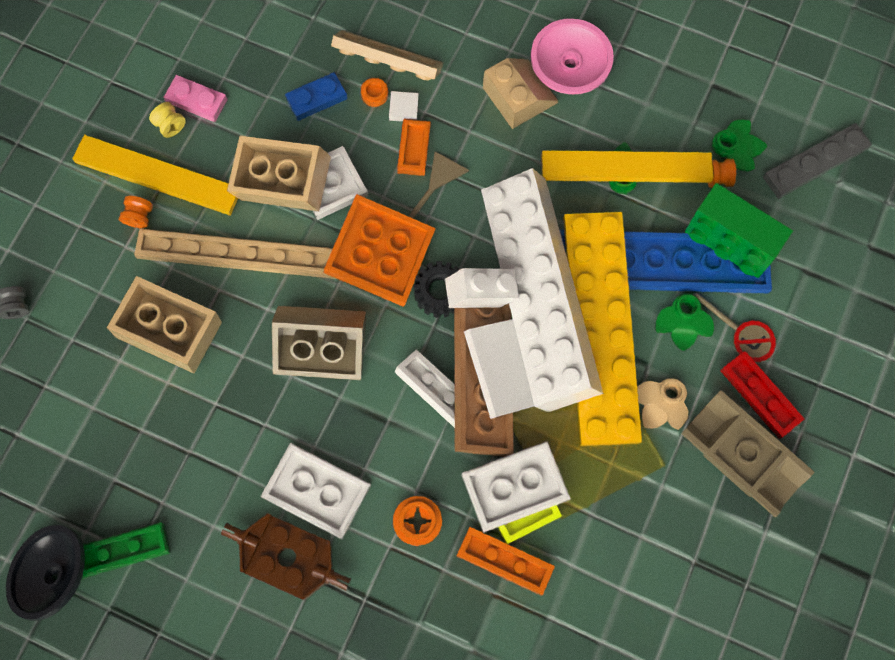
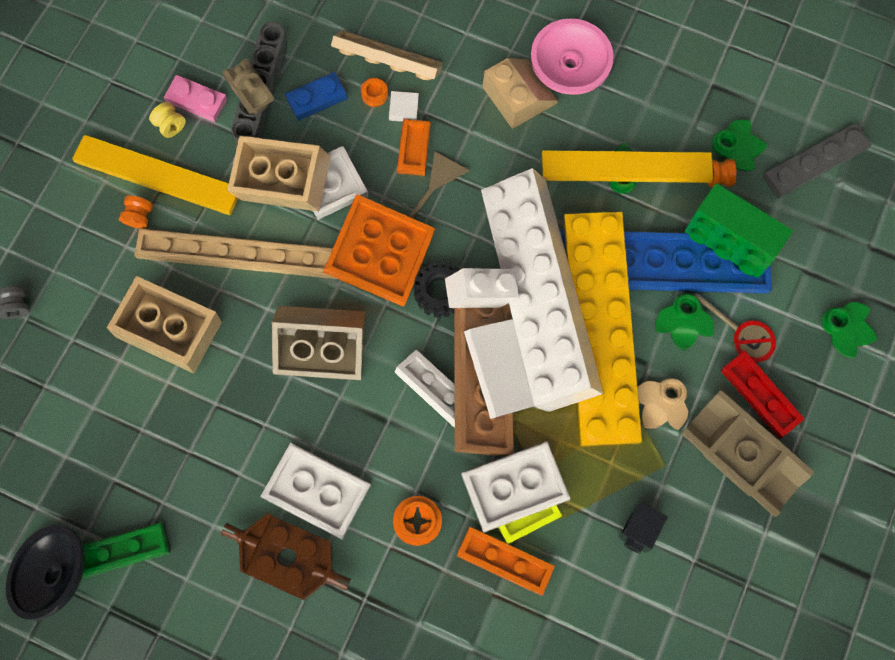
none -> dark tan hips [222,58,274,114]
none -> dark grey beam [231,21,287,146]
none -> black brick [619,502,668,554]
none -> green plate [821,302,878,358]

